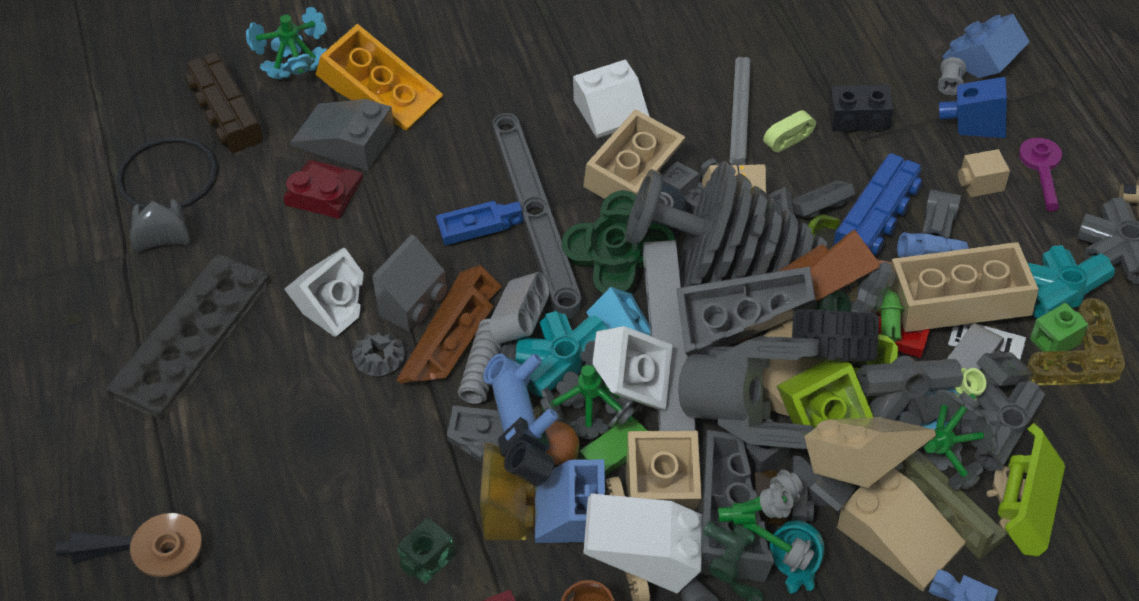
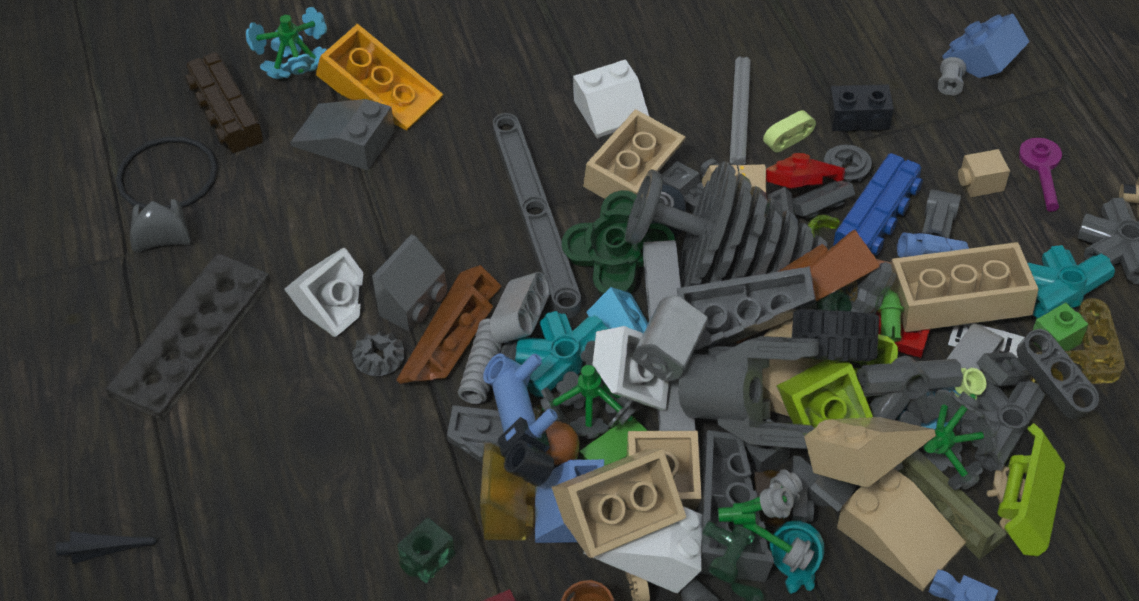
medium nougat dish [130,513,202,577] -> none
dark red slope [283,160,363,219] -> none
blue hinge [436,201,523,246] -> none
blue torso [939,77,1007,138] -> none
none -> tan slope [552,449,687,558]
none -> flat silver piece [632,296,708,381]
none -> red wing [766,153,845,188]
none -> dark grey gear [824,145,872,183]
none -> dark grey beam [1016,329,1099,419]

